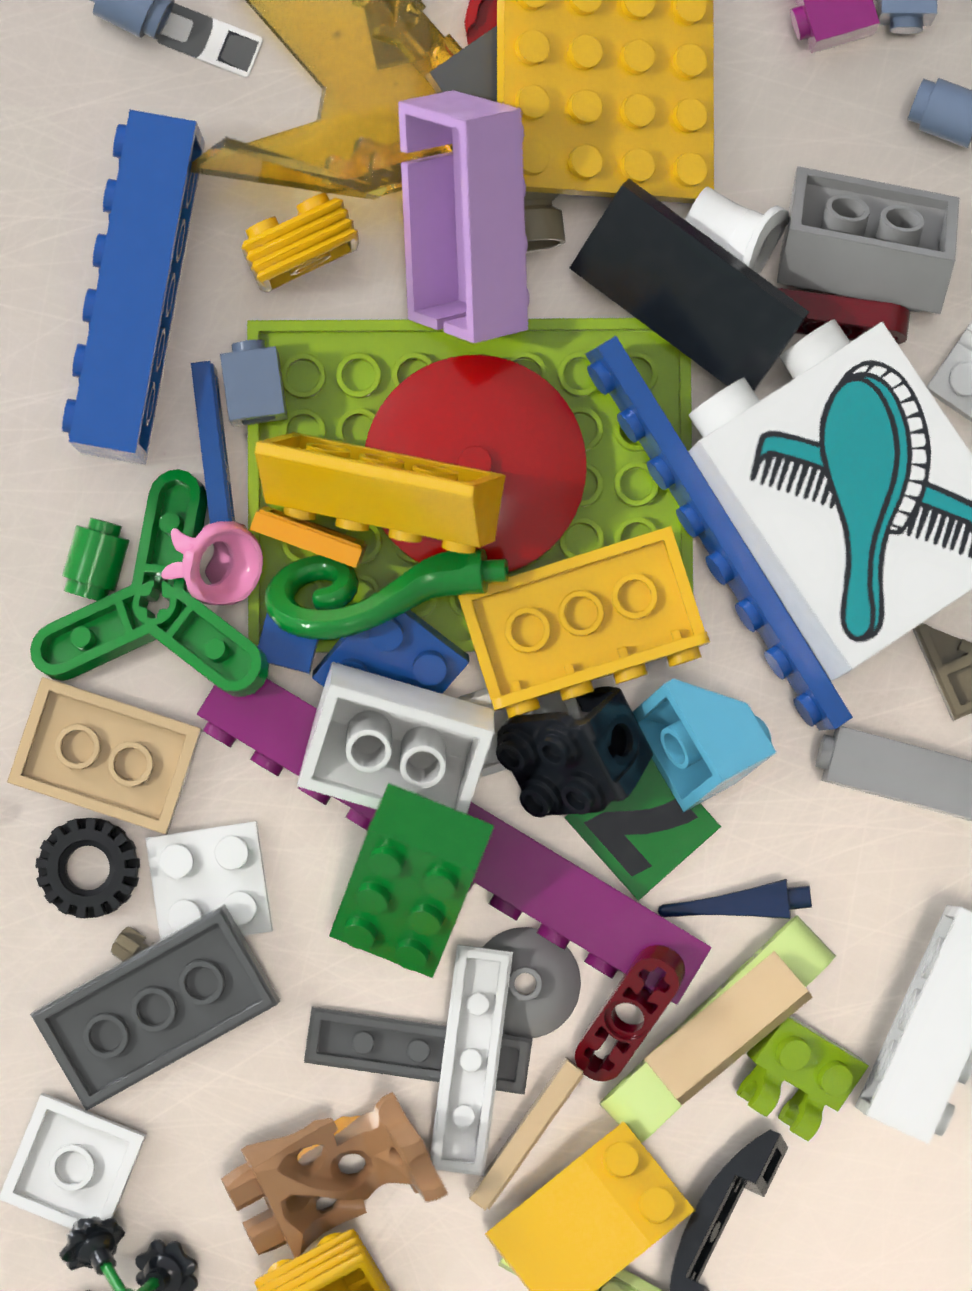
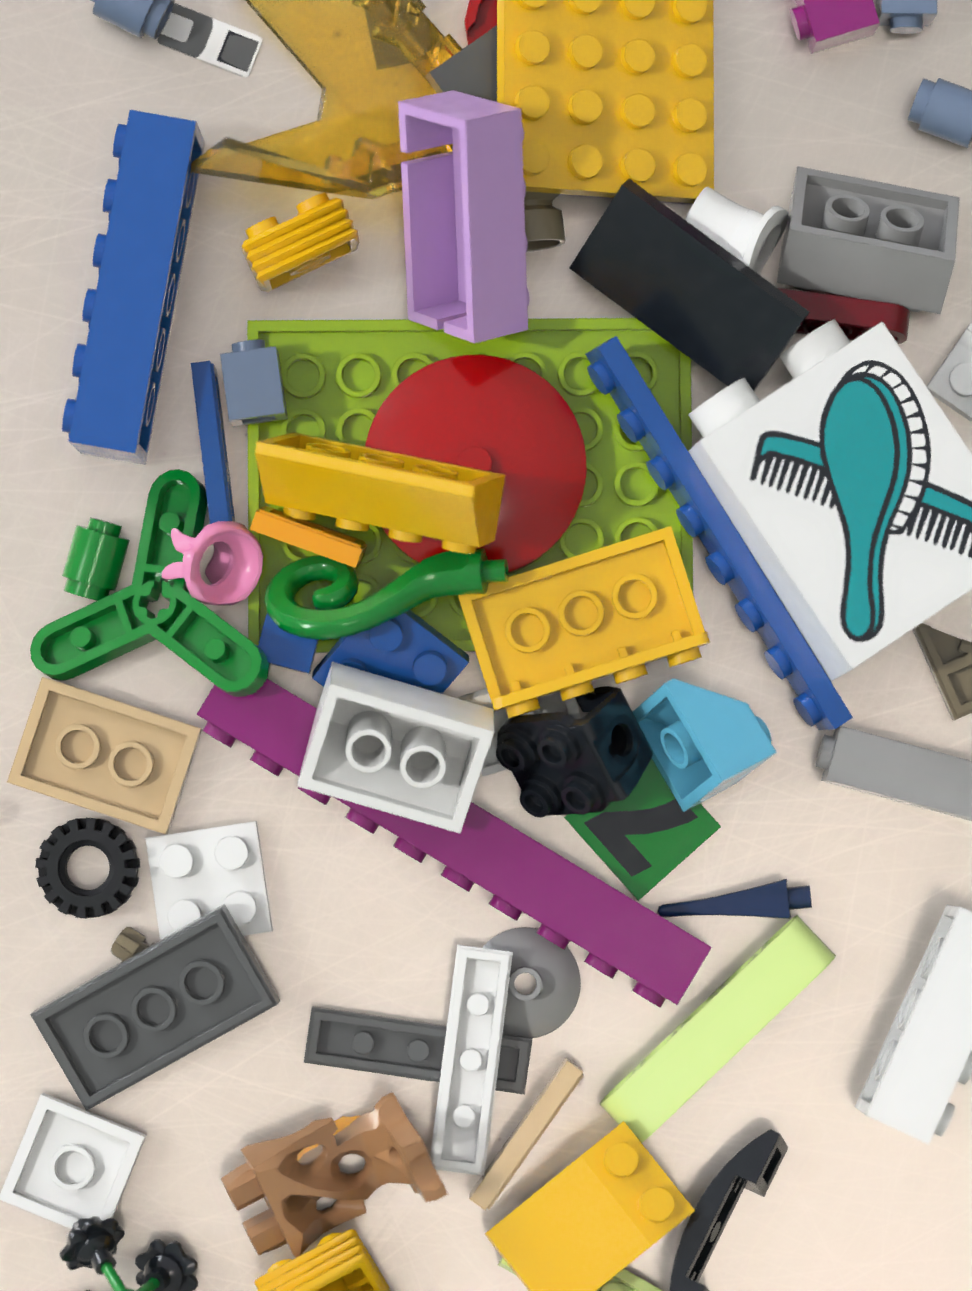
green brick [329,783,494,978] -> none
dark red beam [575,945,685,1082] -> none
tan tile [644,951,813,1105] -> none
lime plate [736,1016,869,1141] -> none

